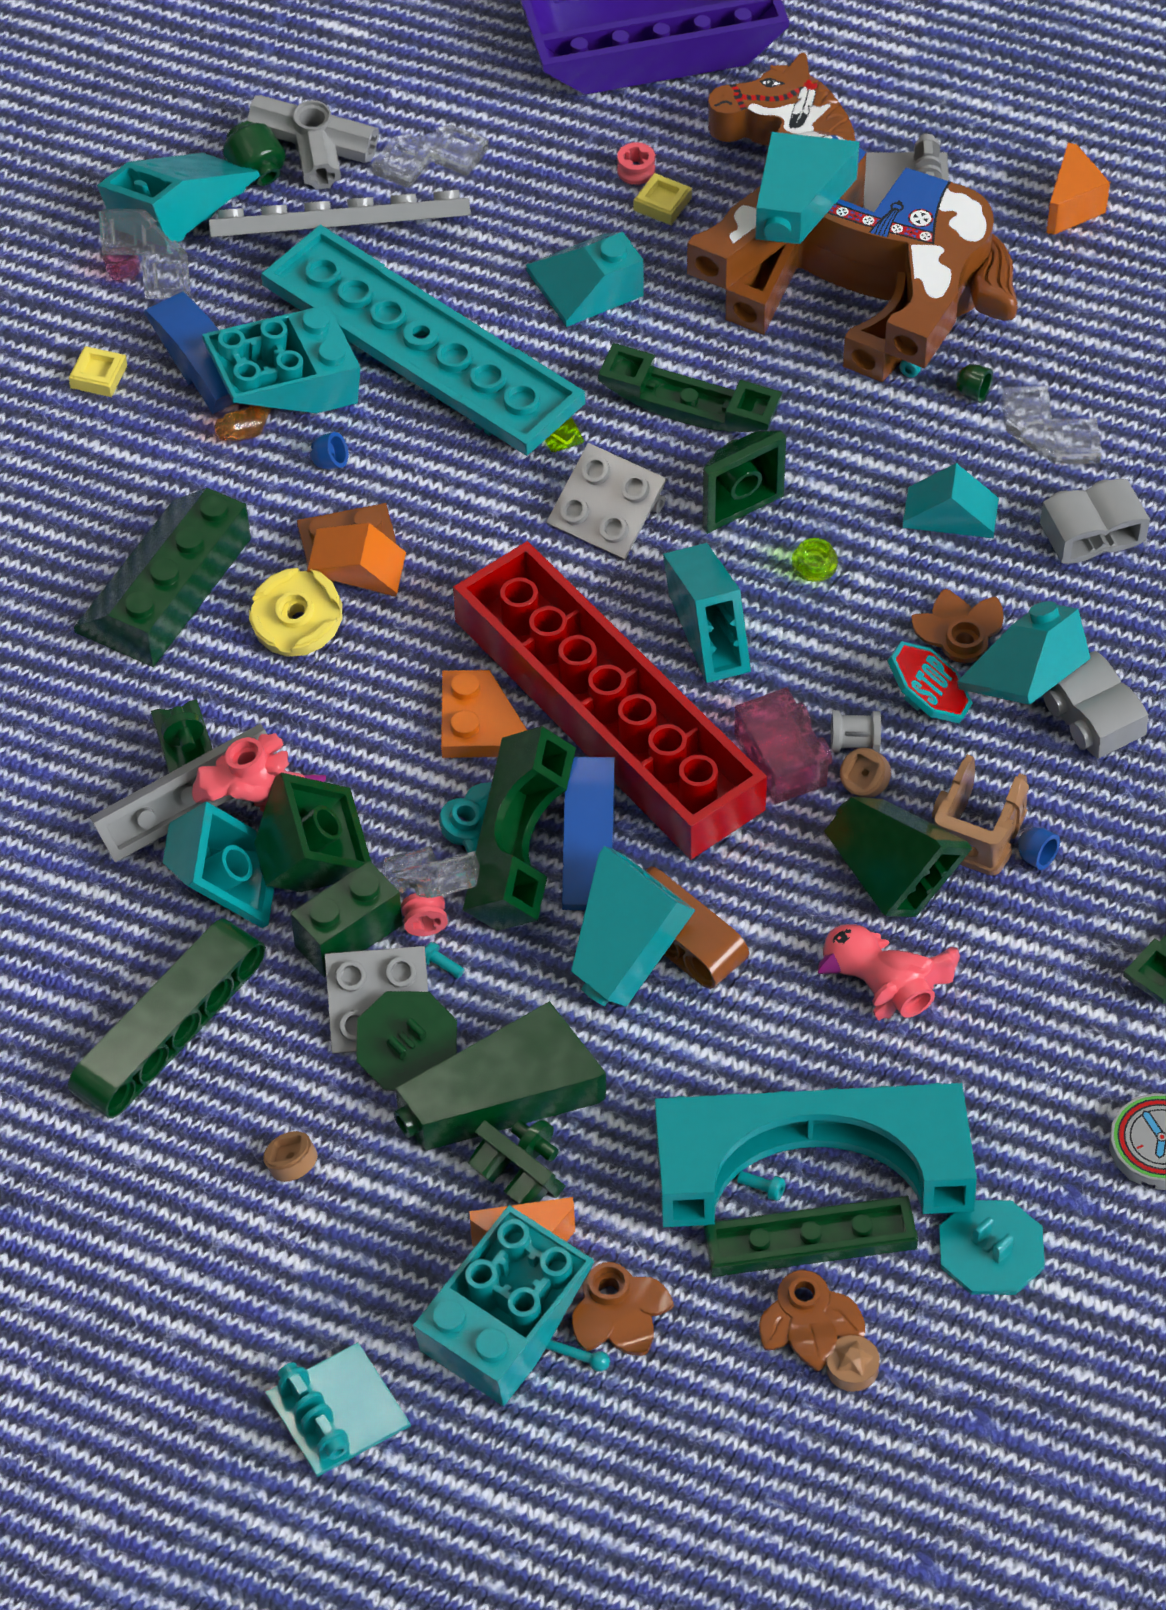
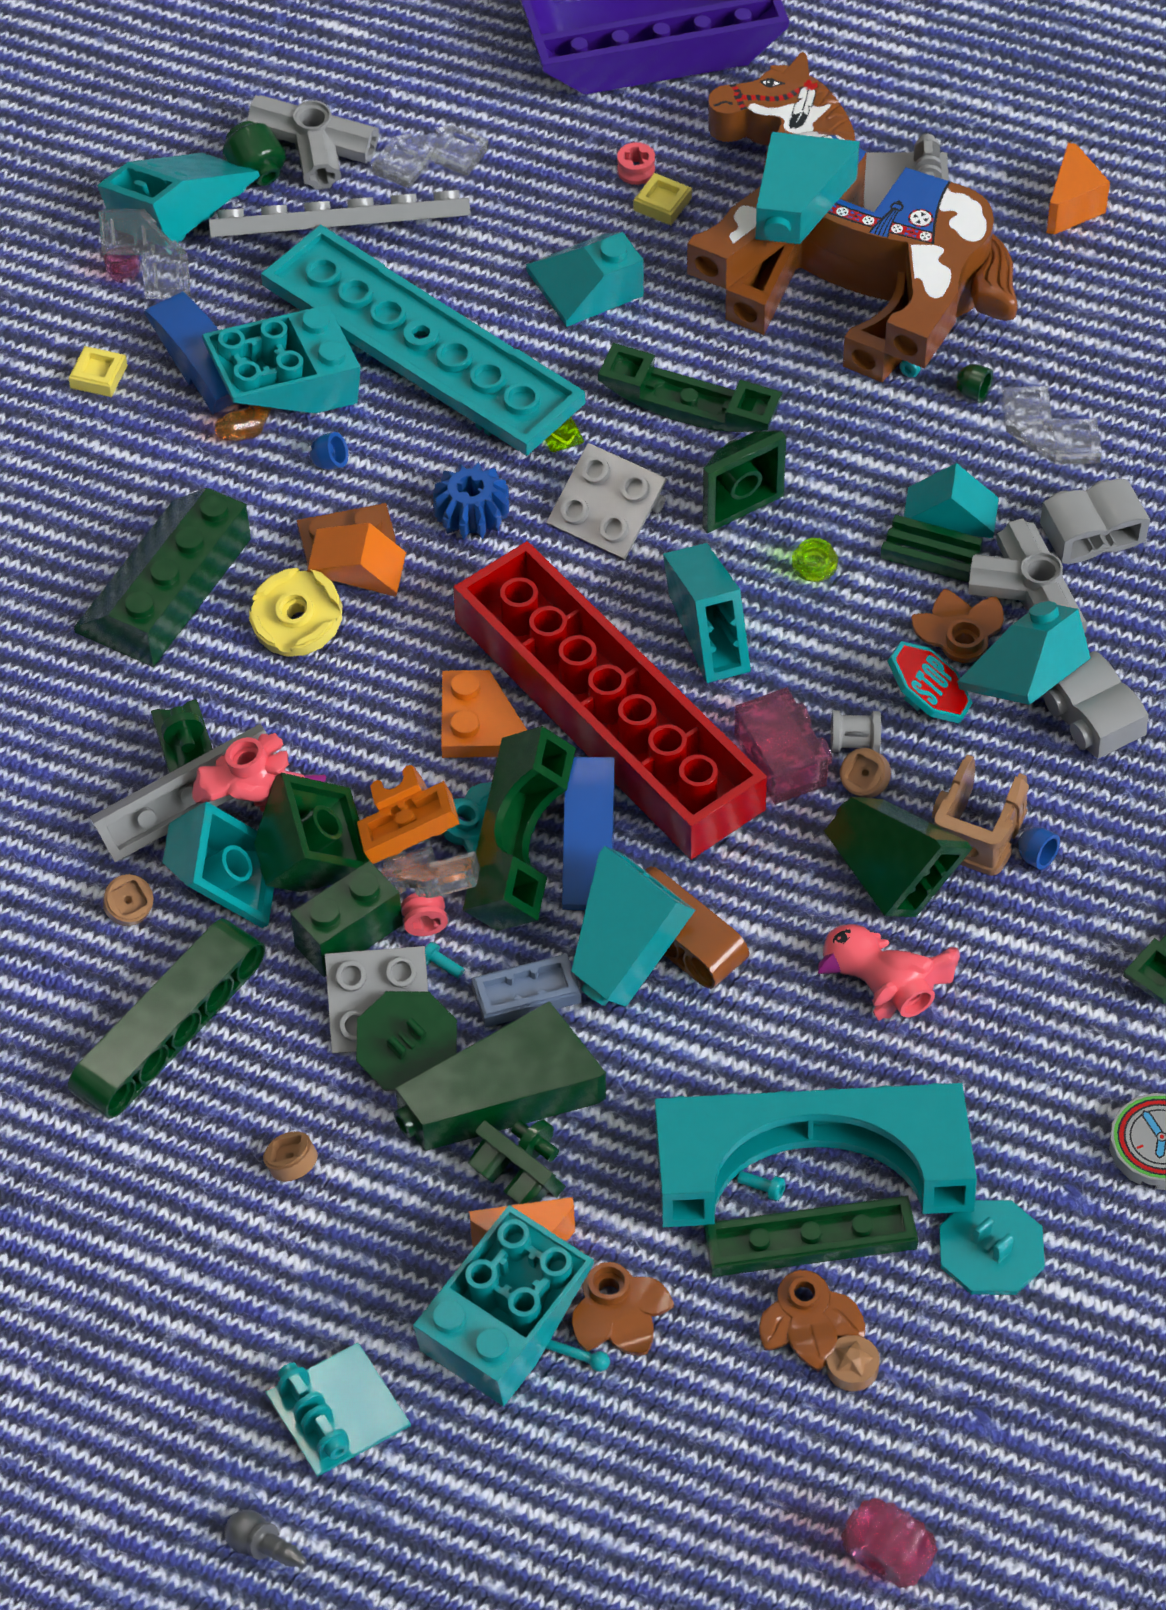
none -> medium nougat tile [103,874,153,926]
none -> flat silver bar [225,1510,307,1567]
none -> orange plate [357,765,460,864]
none -> blue gear [433,462,510,540]
none -> sand blue plate [471,953,581,1028]
none -> clear pink gear [841,1498,938,1588]
none -> dark green tile [880,515,983,582]
none -> light grey piece [969,518,1087,633]

